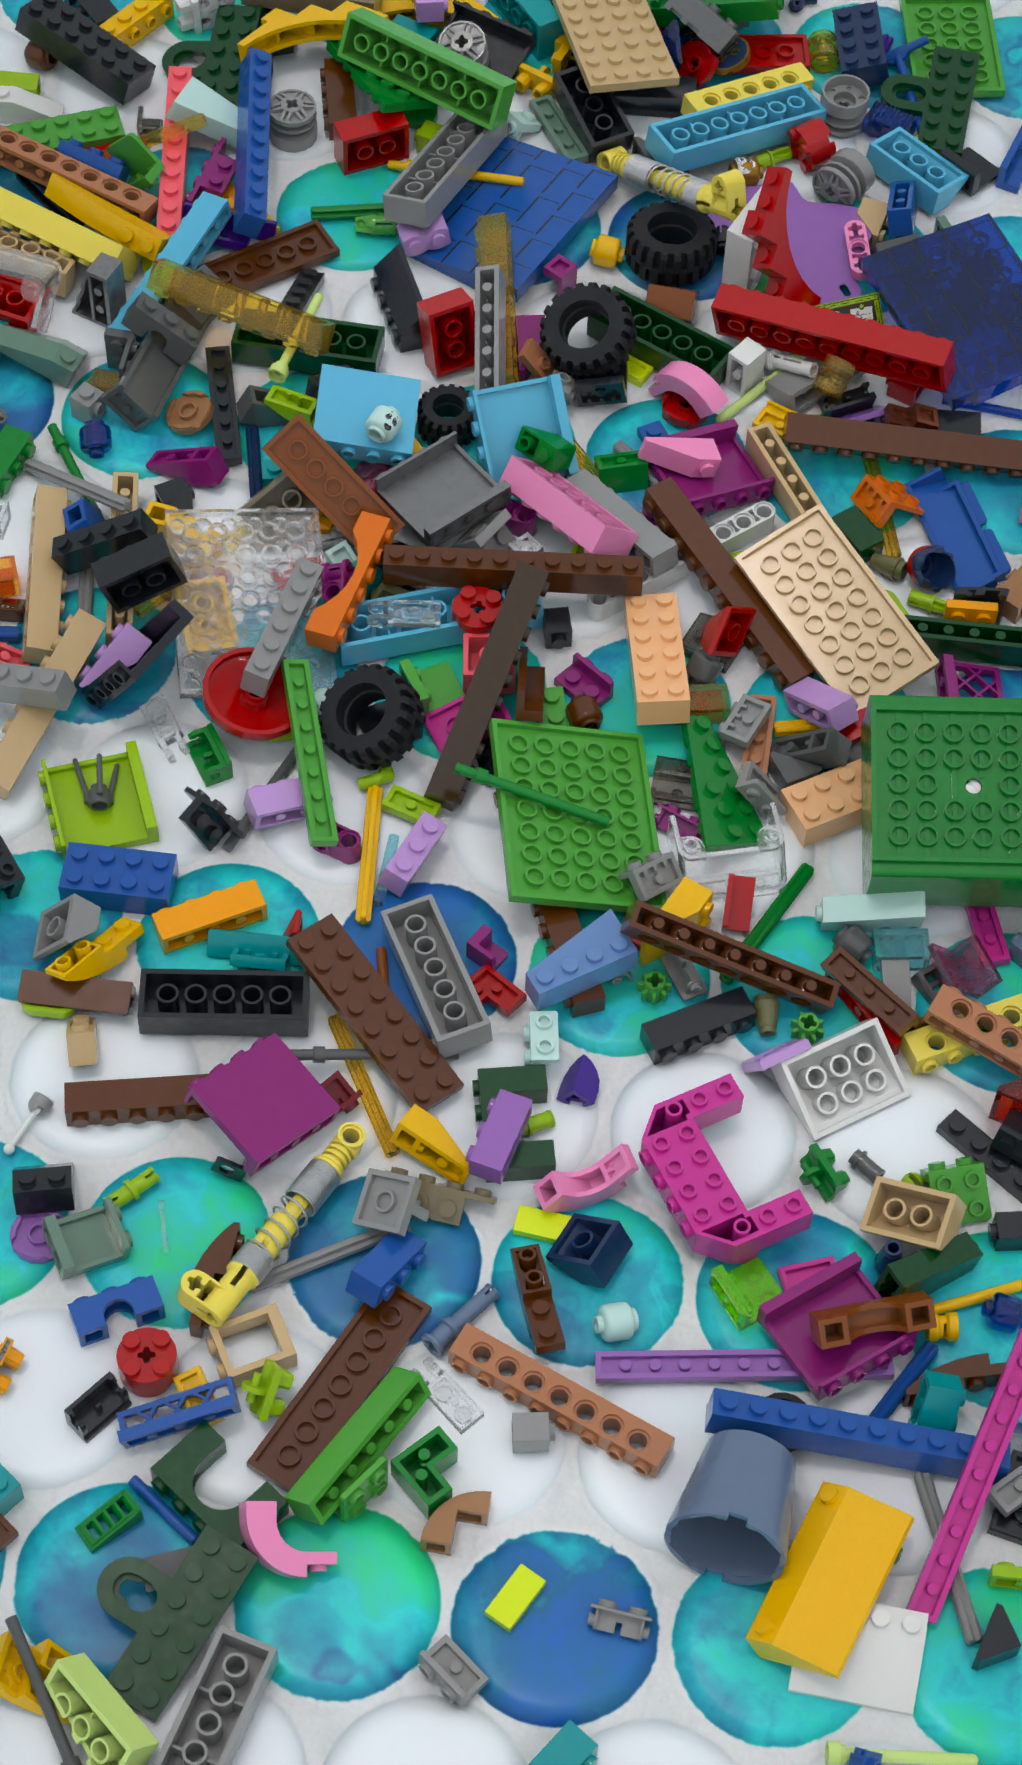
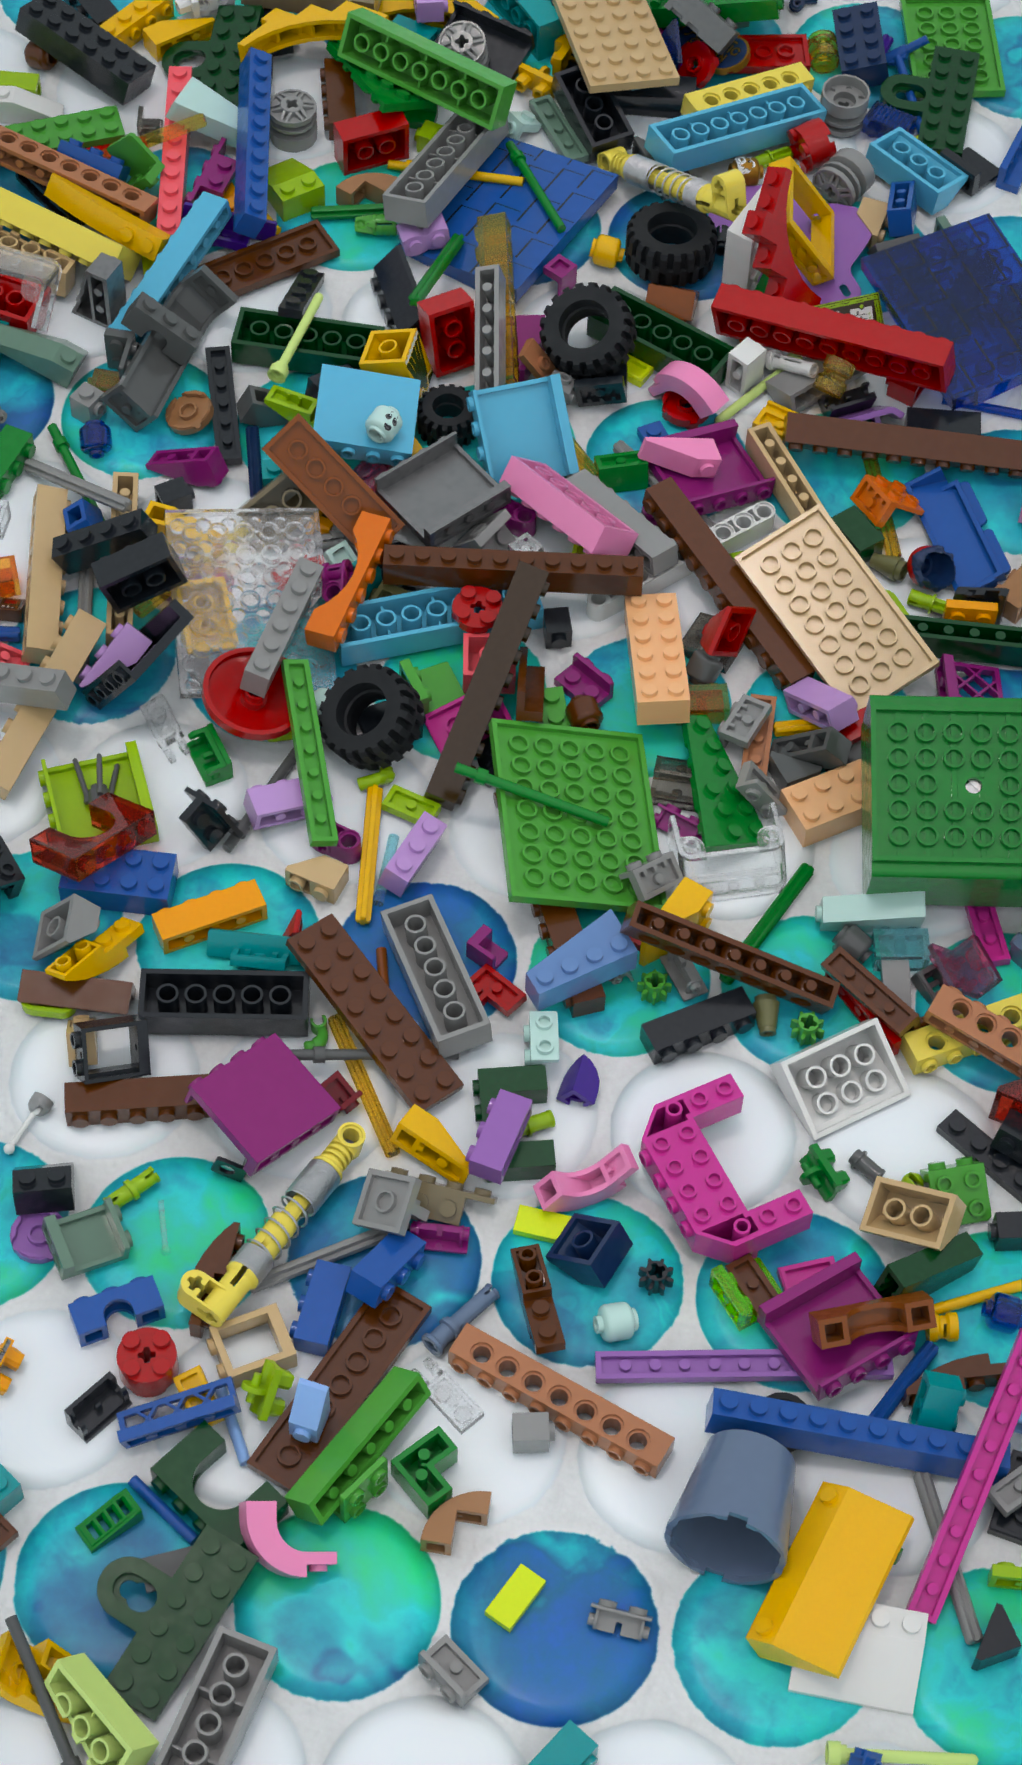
clear yellow brick [146,258,336,357] -> none
clear hinge [367,599,441,628] -> none
green slope [515,425,577,472] -> none
red panel [722,873,756,932] -> none
lavender tile [741,1038,812,1073] -> none
bright pink beam [844,220,872,281] -> none
dark blue cone [875,1240,903,1274] -> none
copper slope [884,402,939,430] -> none
none -> clear red arch [29,792,157,882]
none -> black window [70,1014,151,1085]
none -> yellow slope [142,17,215,62]
none -> light blue bar [215,1386,250,1466]
none -> lime slope [267,158,325,222]
none -> tan slope [285,855,349,904]
none -> light blue slope [288,1377,330,1443]
none -> blue brick [289,1259,352,1357]
none -> bright green arm [303,1015,328,1049]
none -> medium nougat brick [336,173,398,205]
none -> yellow slope [359,328,433,401]
none -> green axle [408,233,465,307]
none -> magenta hinge [410,1221,470,1255]
none -> green bar [505,141,566,233]
none -> black gear [638,1259,674,1296]
none -> reddish brown plate [724,1253,778,1317]
none -> yellow window [769,156,834,286]

